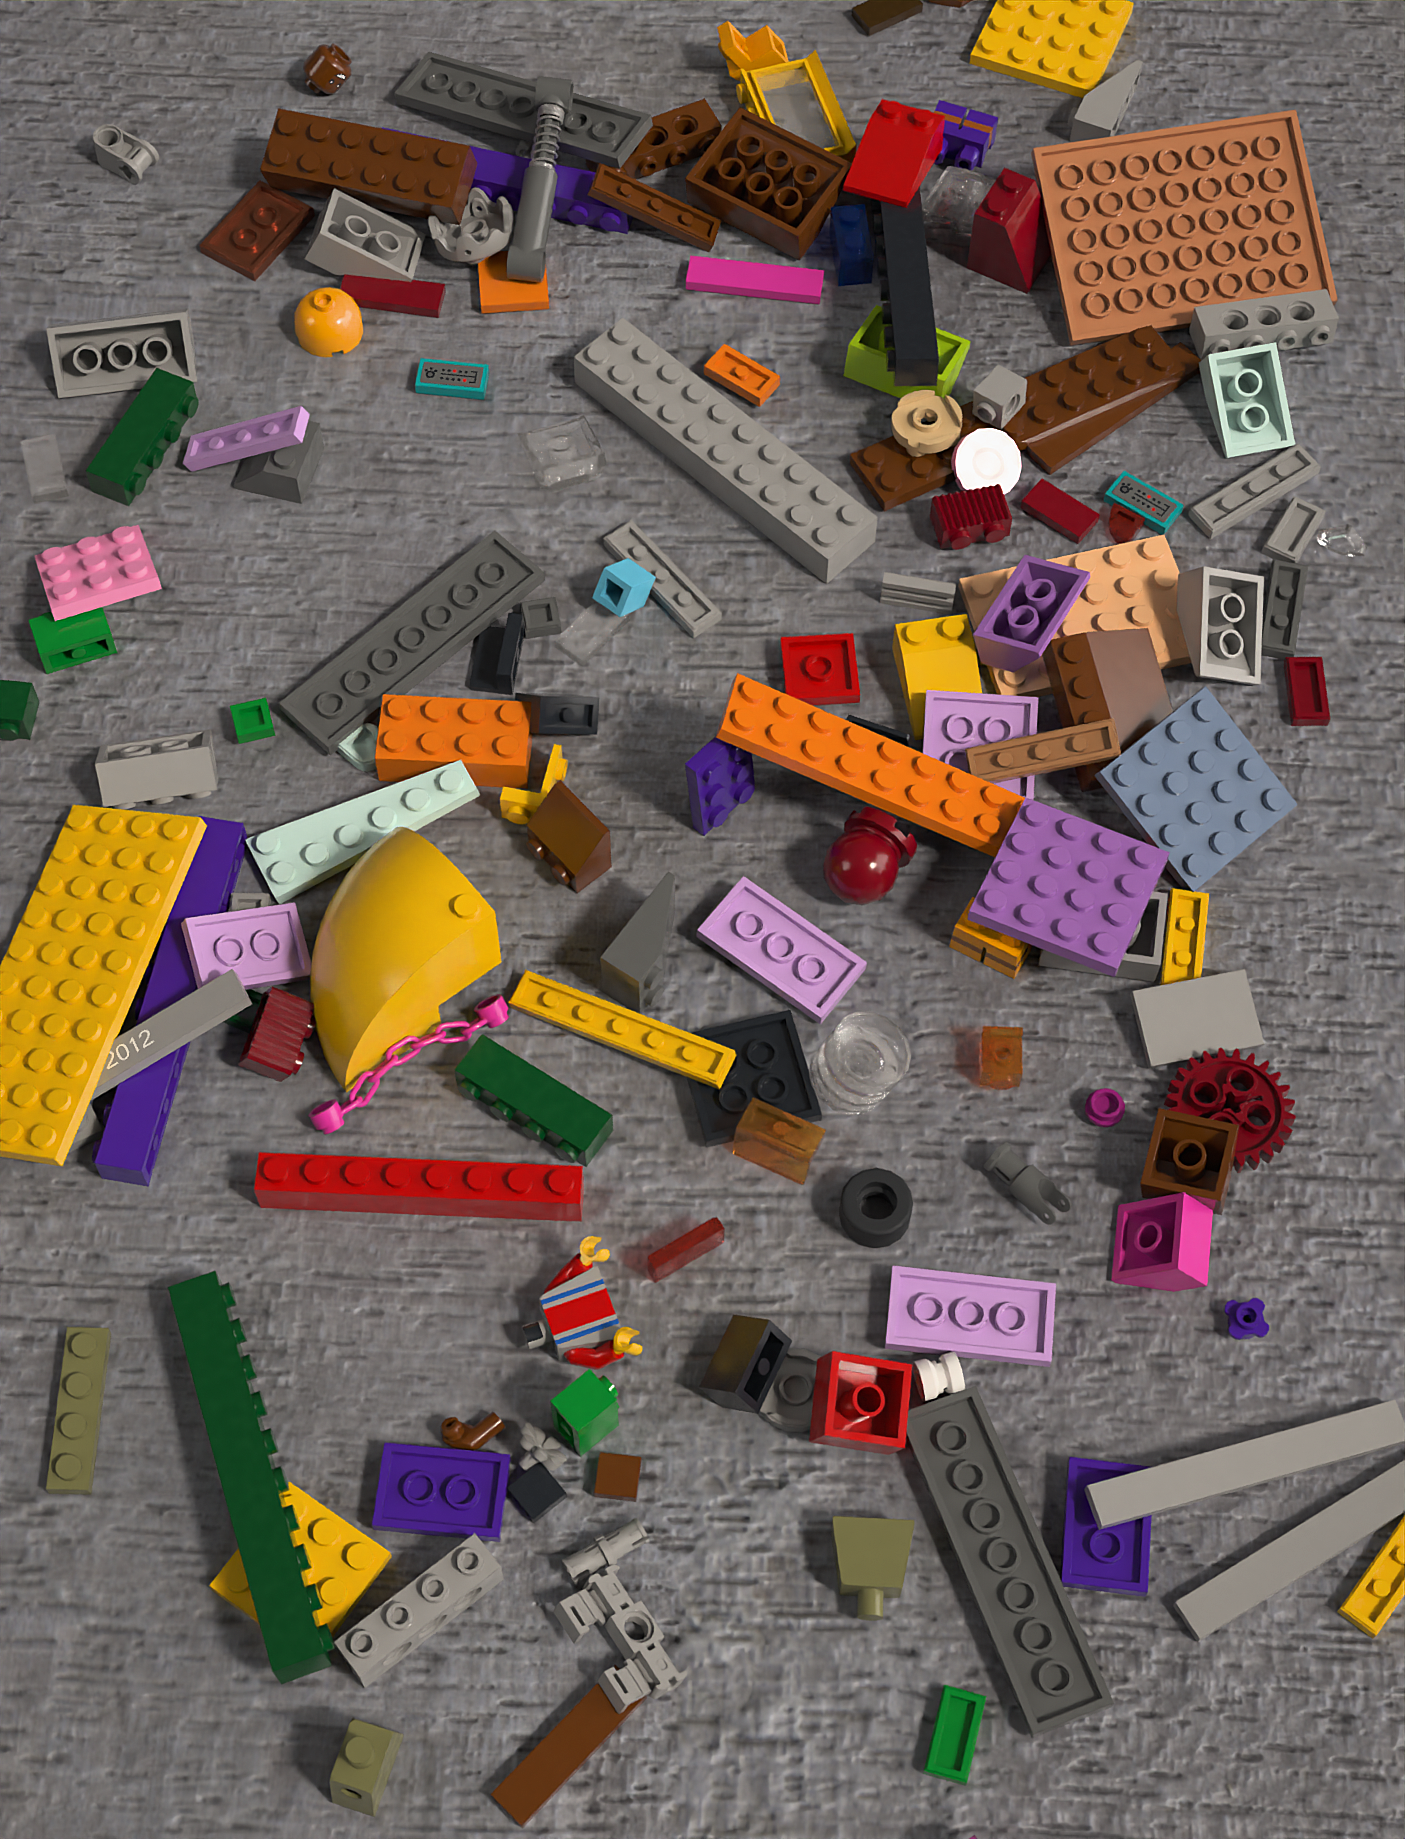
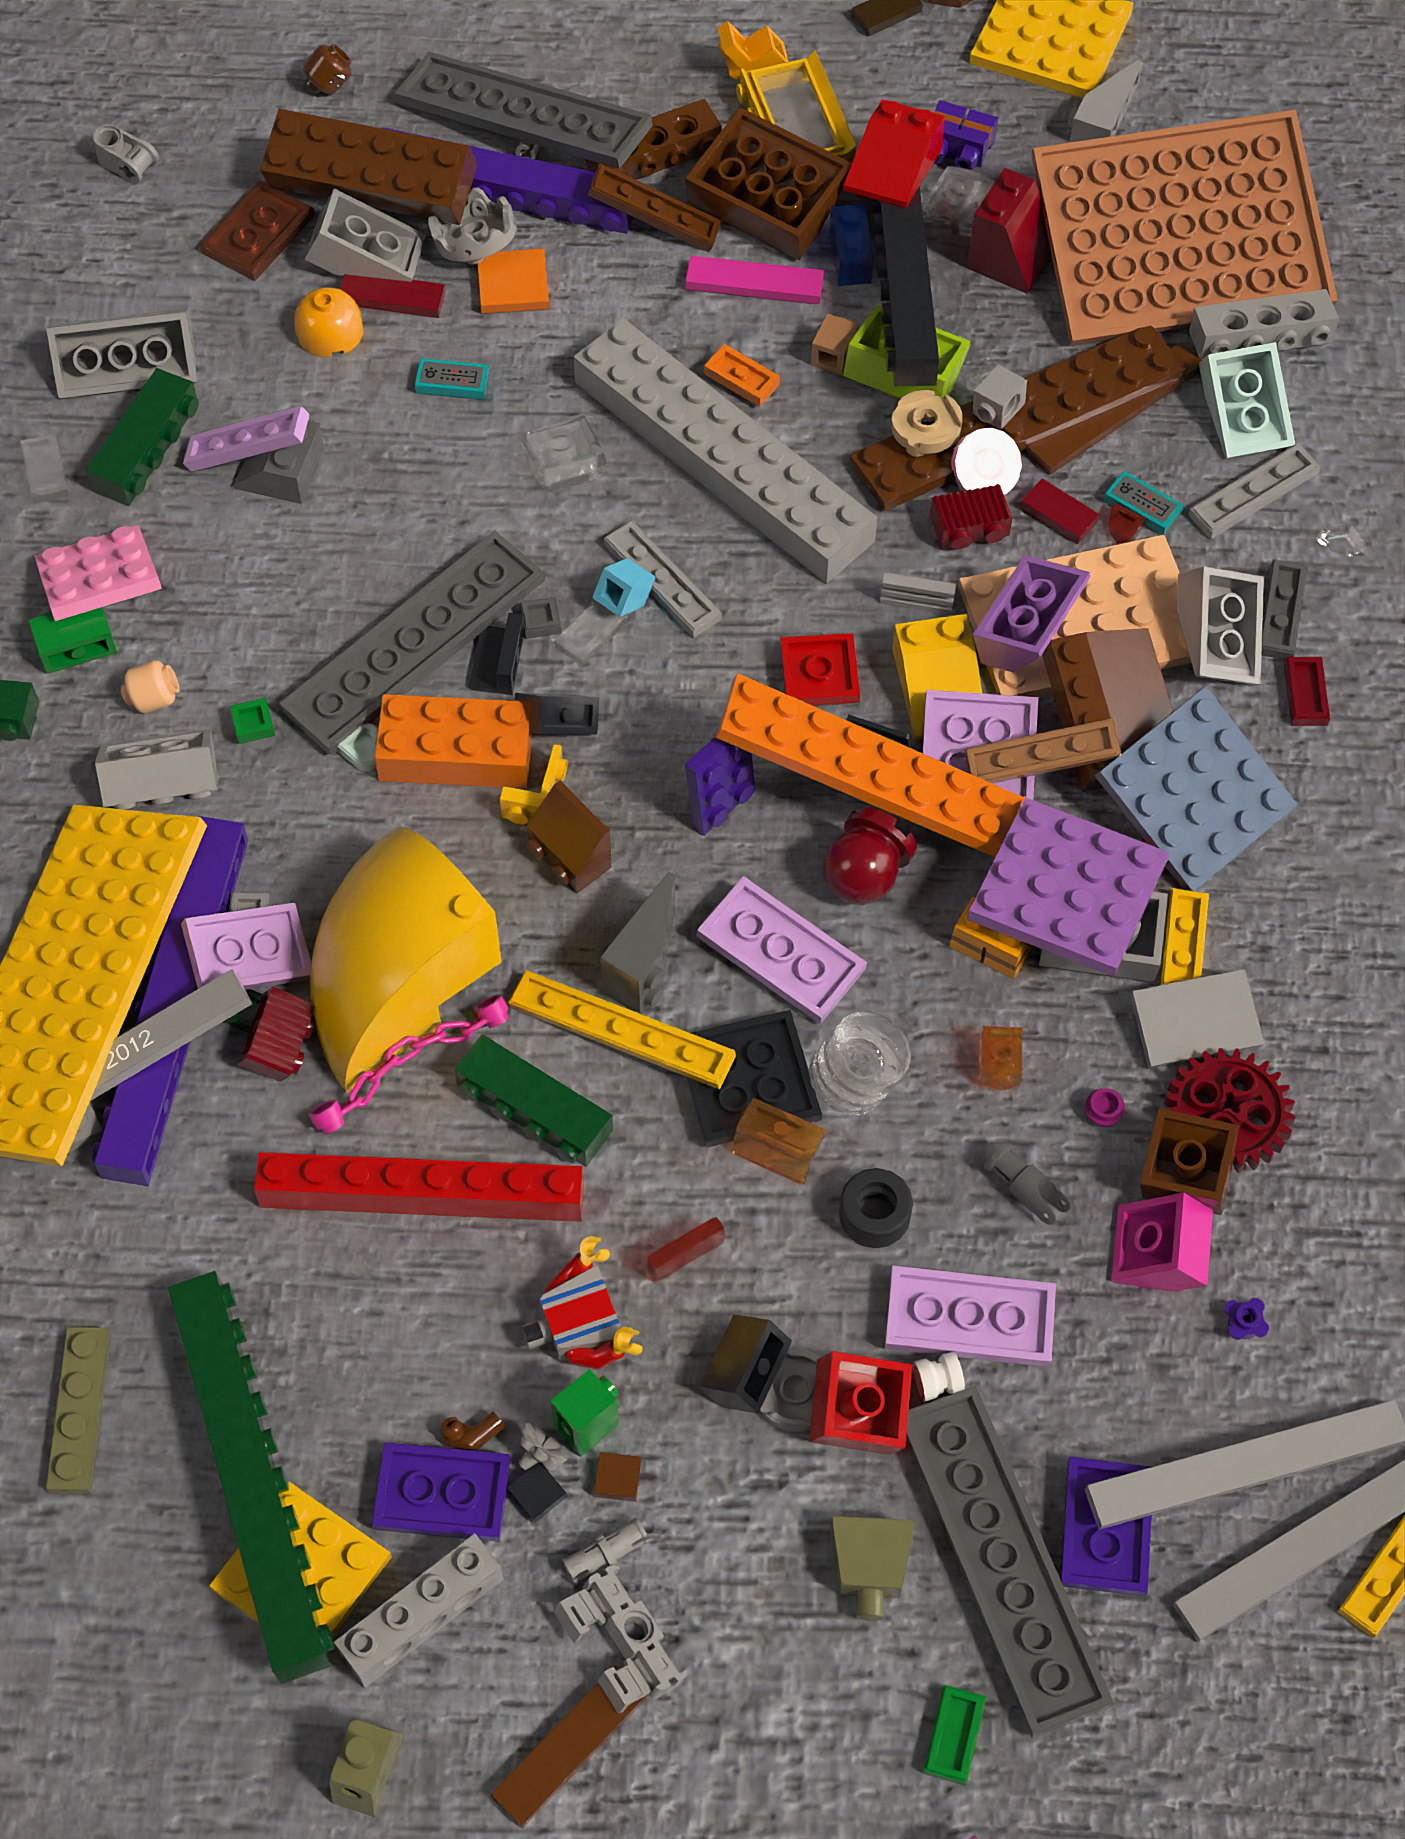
light aqua wing [245,760,480,905] -> none
dark grey piece [507,76,574,283] -> none
light grey tile [1261,496,1326,563] -> none
none -> light nougat head [121,660,179,714]
none -> medium nougat brick [811,313,859,376]

